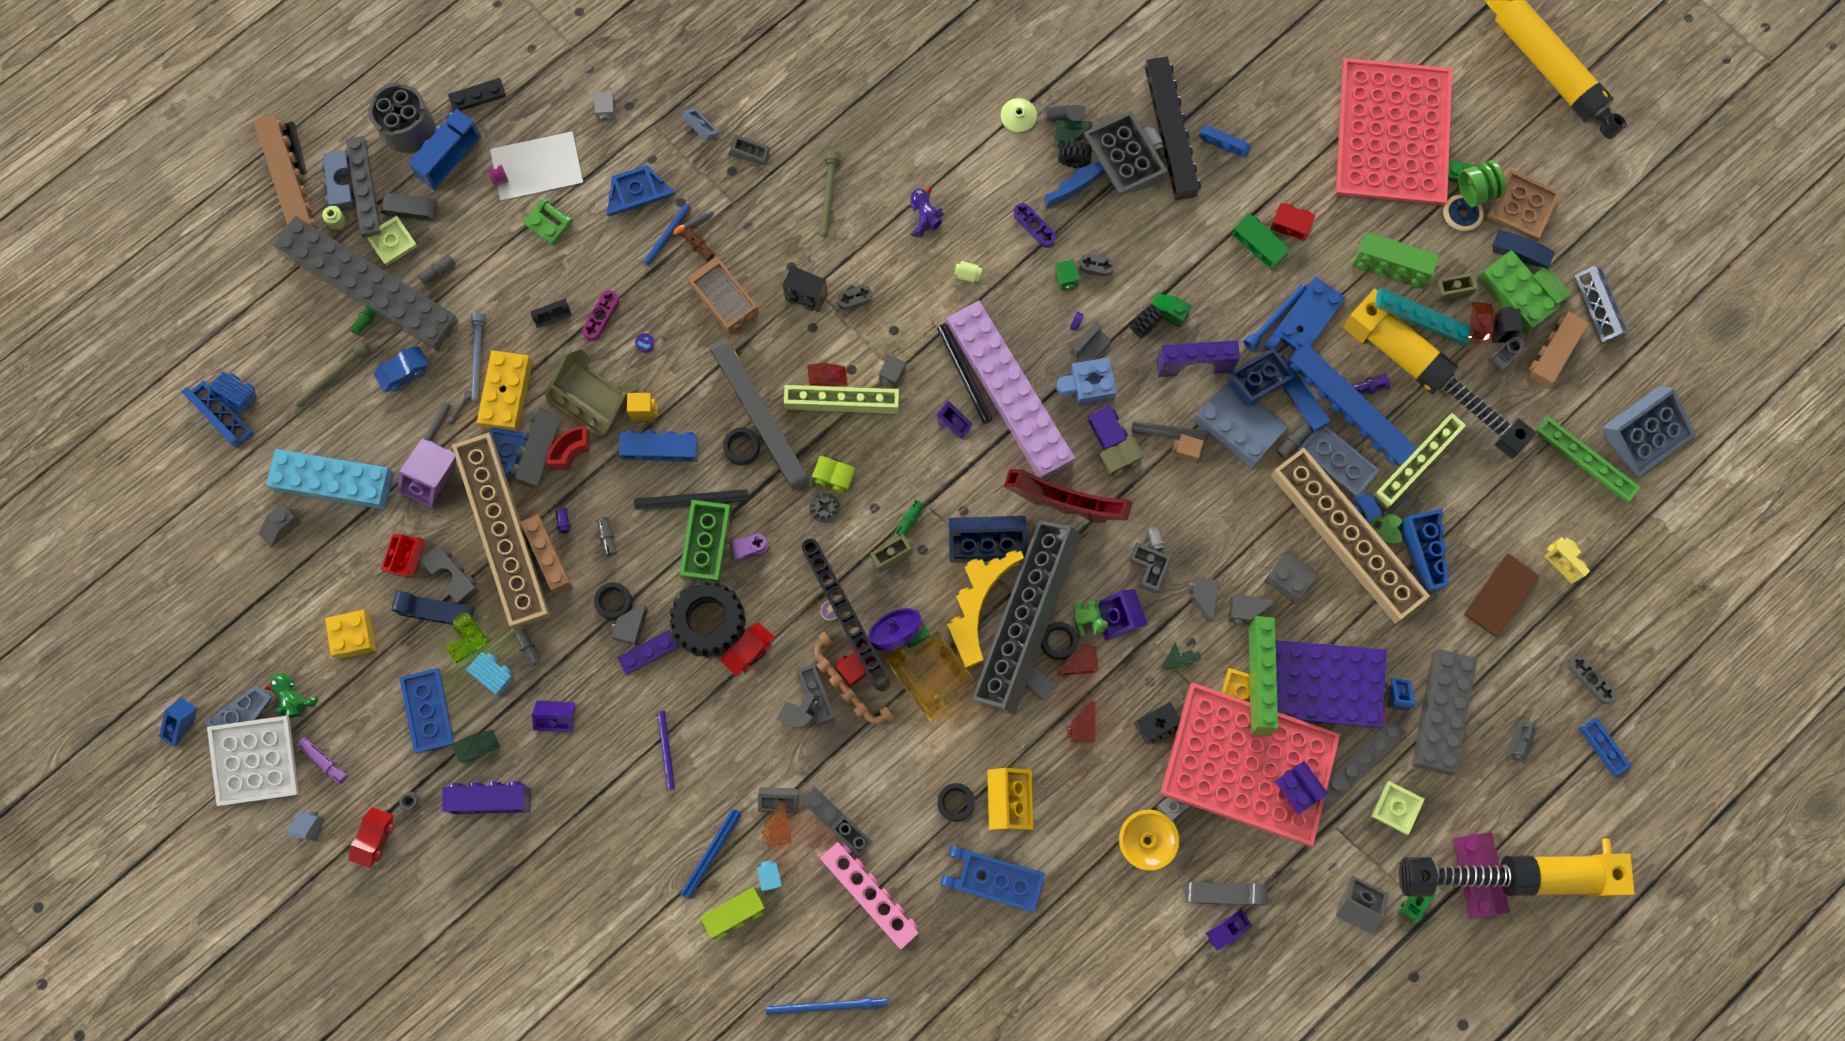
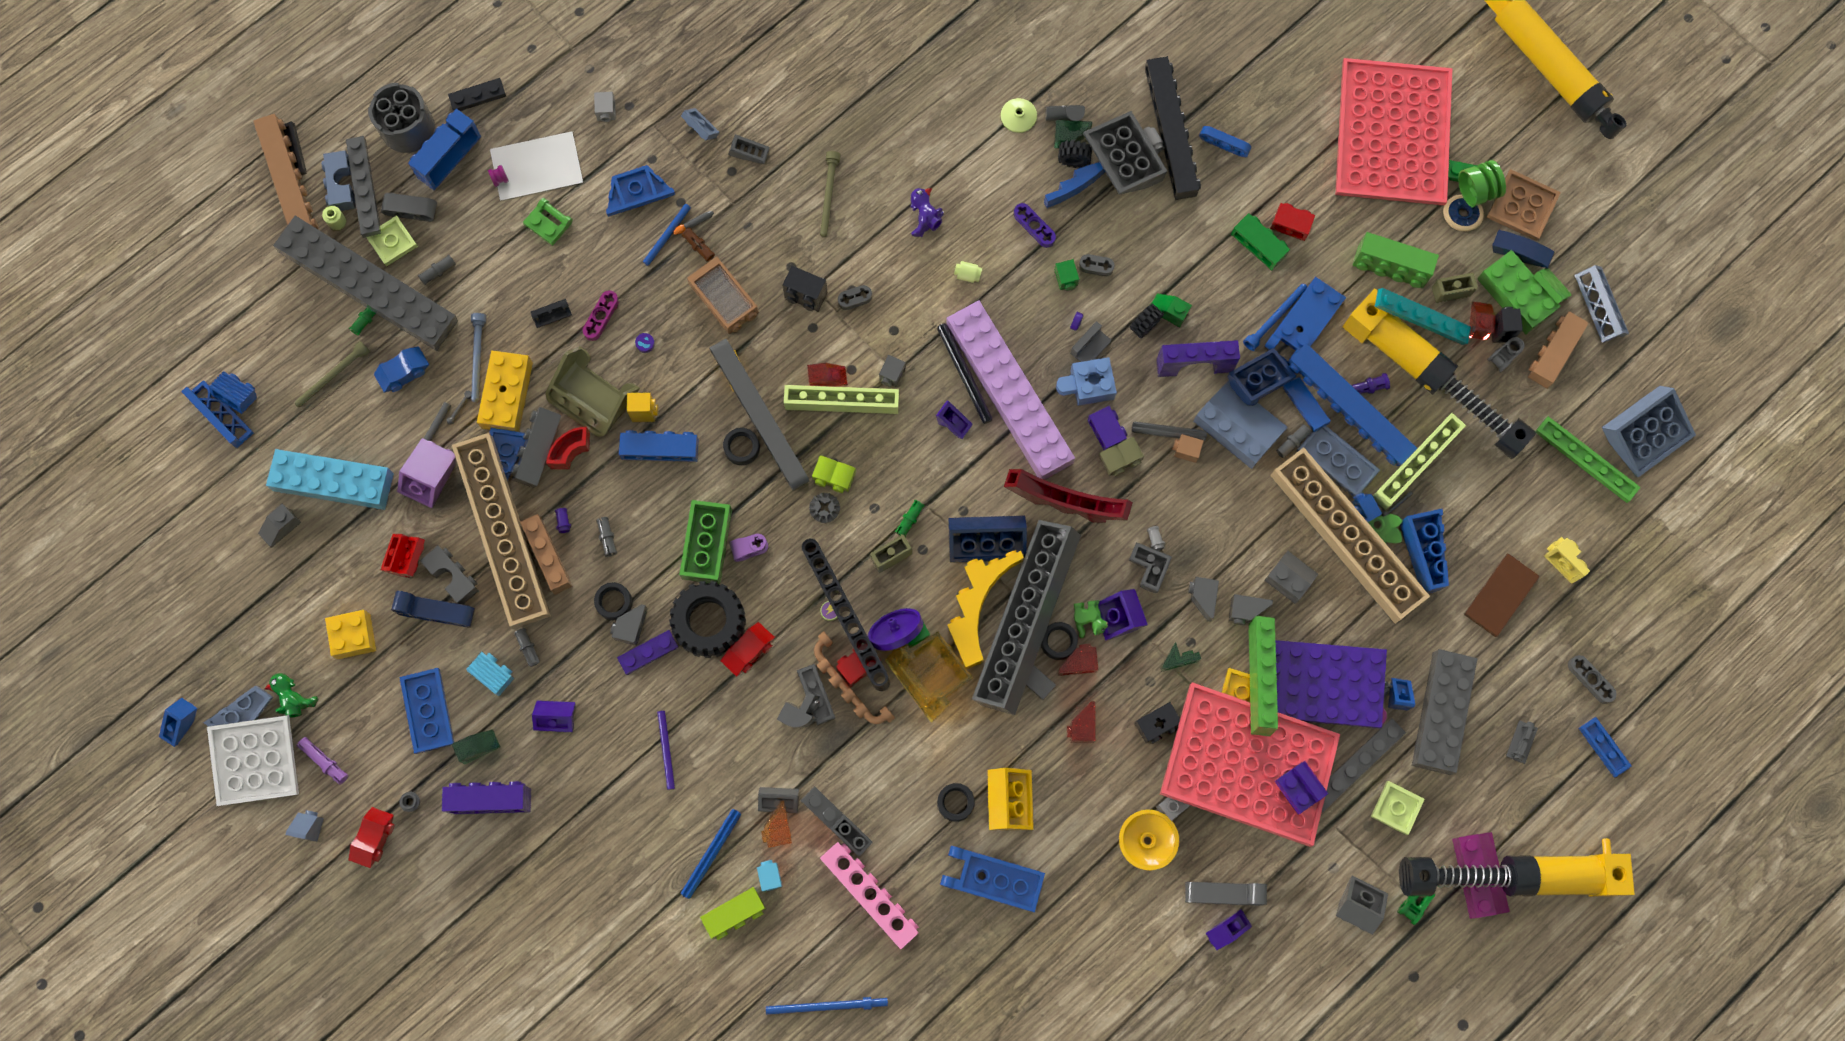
clear neon green brick [445,613,490,663] -> none
black axle [634,489,748,510] -> none

